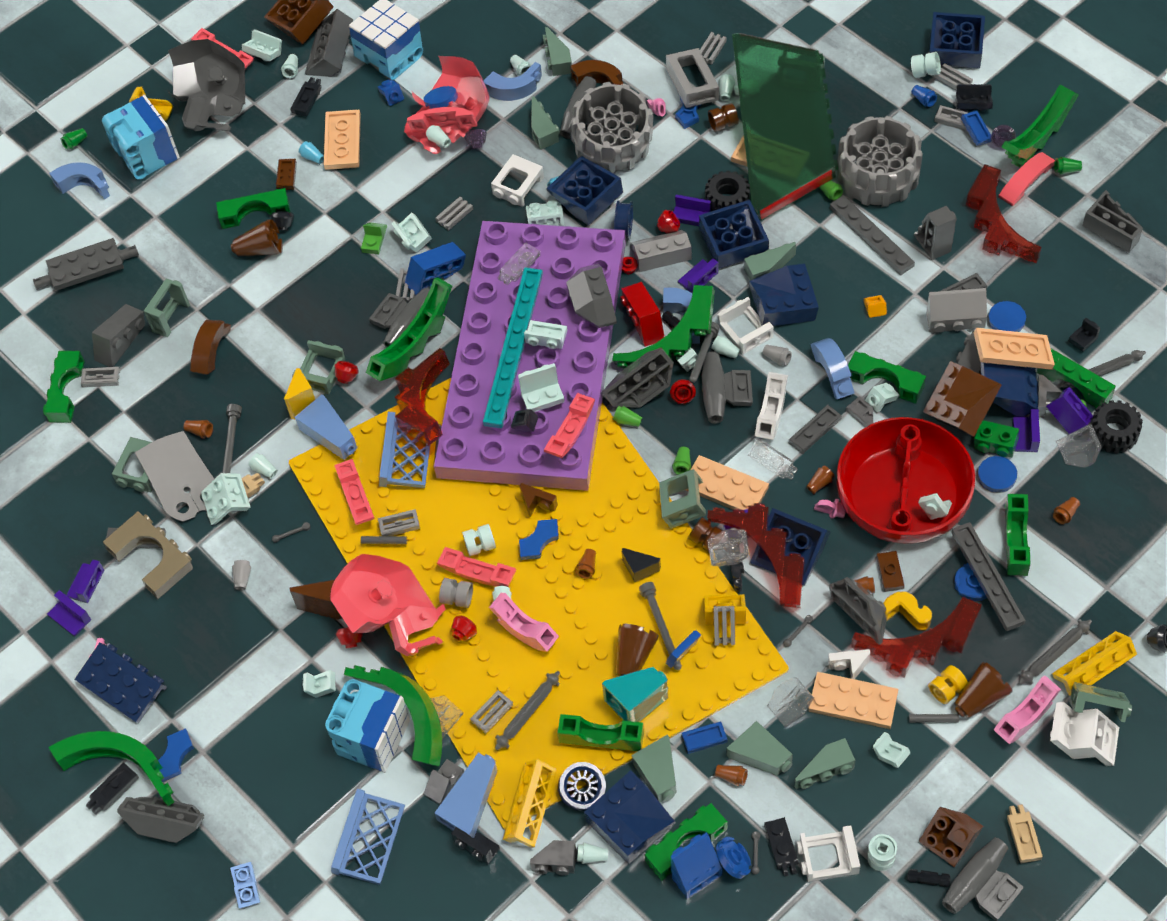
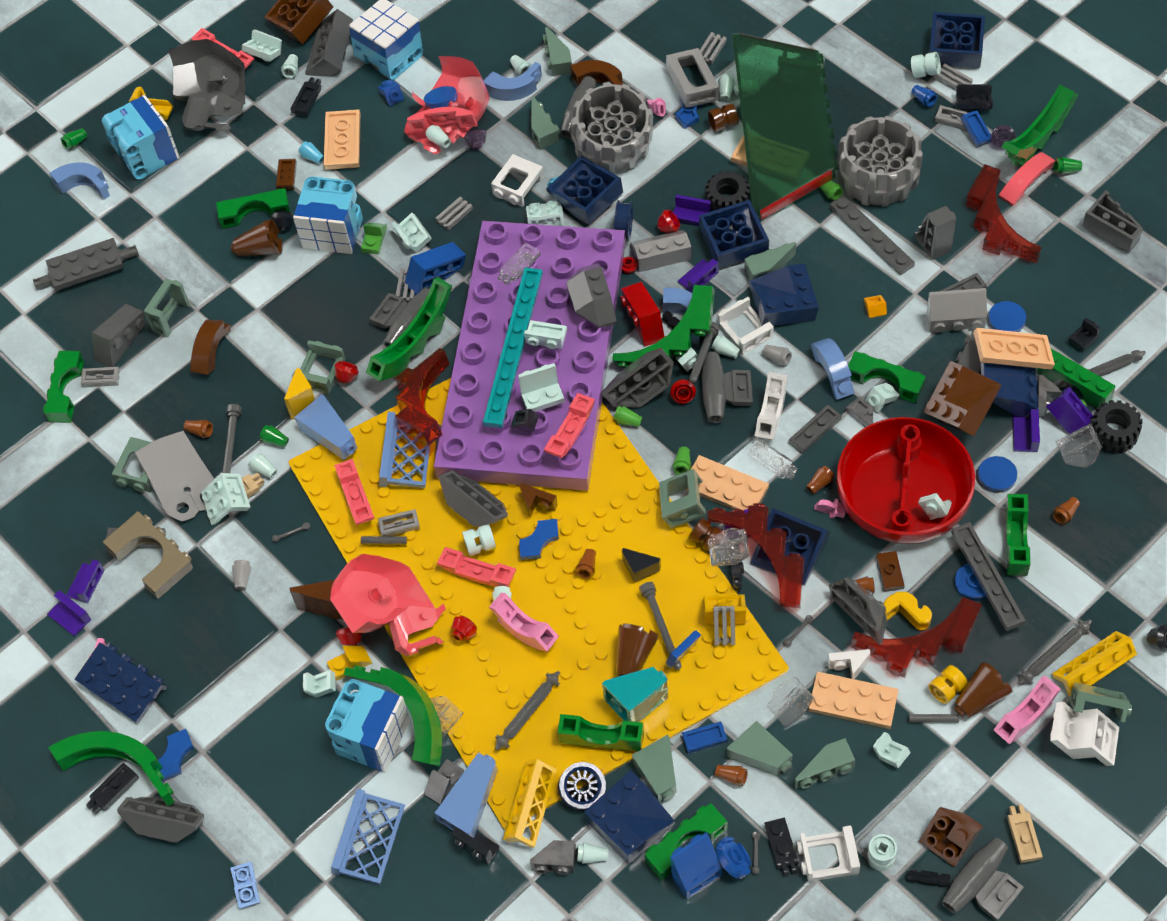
light grey wheel [439,578,473,608] -> none
light grey tile [470,690,513,734] -> none
green brick [975,420,1019,458] -> none
none -> green cone [260,425,289,448]
none -> piece [293,177,363,254]
none -> yellow slope [327,646,372,681]
none -> dark grey wedge [439,470,508,527]

